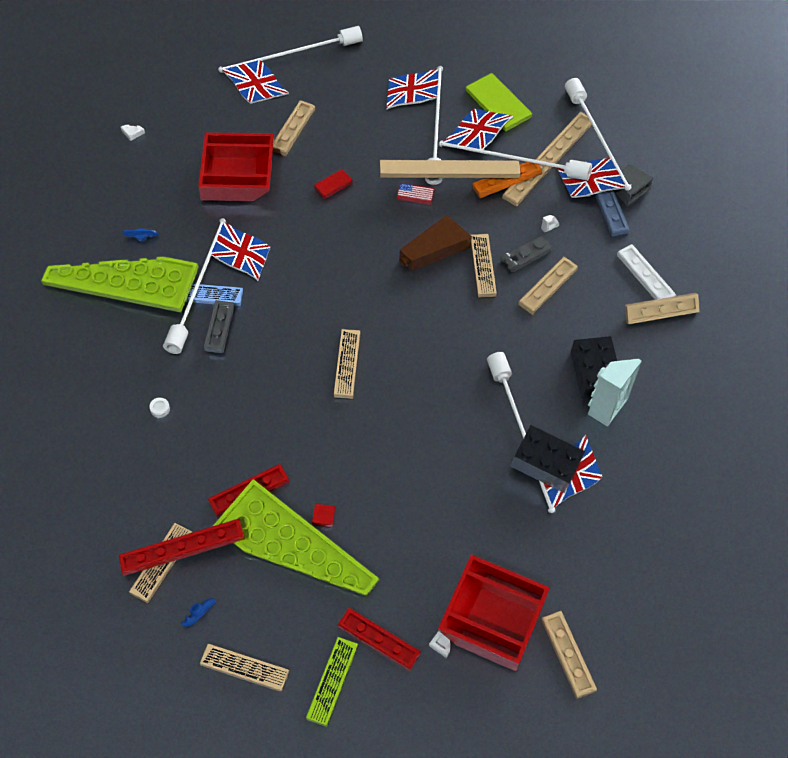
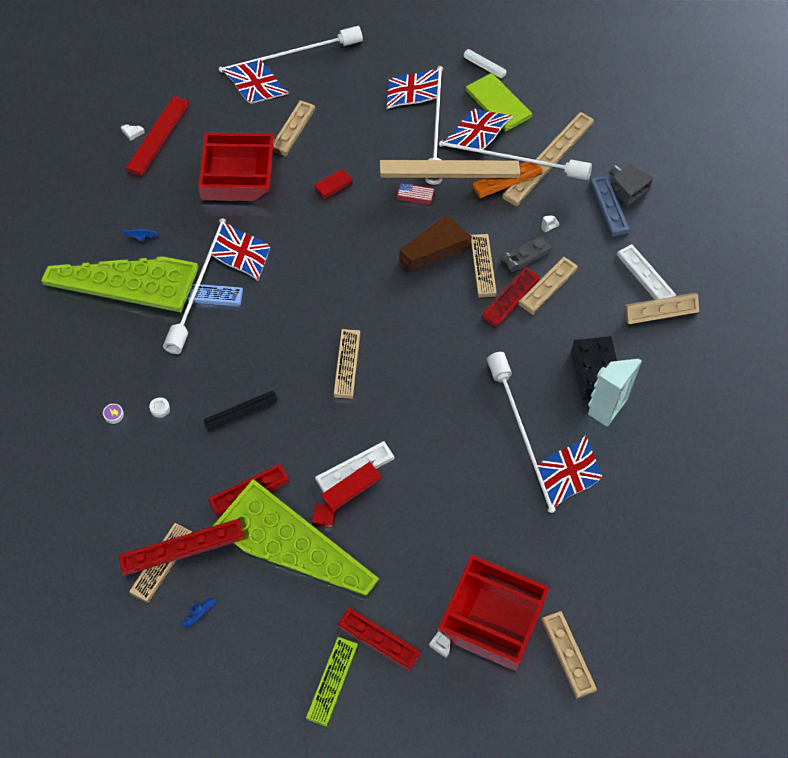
tan tile [200,644,289,692] -> none
dark grey plate [204,300,234,353] -> none
black brick [510,425,585,493] -> none
flag [557,78,631,198] -> none
none -> tile [103,404,124,424]
none -> red tile [126,96,189,177]
none -> black axle [203,391,277,429]
none -> white tile [315,441,394,493]
none -> red tile [321,461,382,512]
none -> white axle [464,49,506,78]
none -> red tile [482,267,540,328]

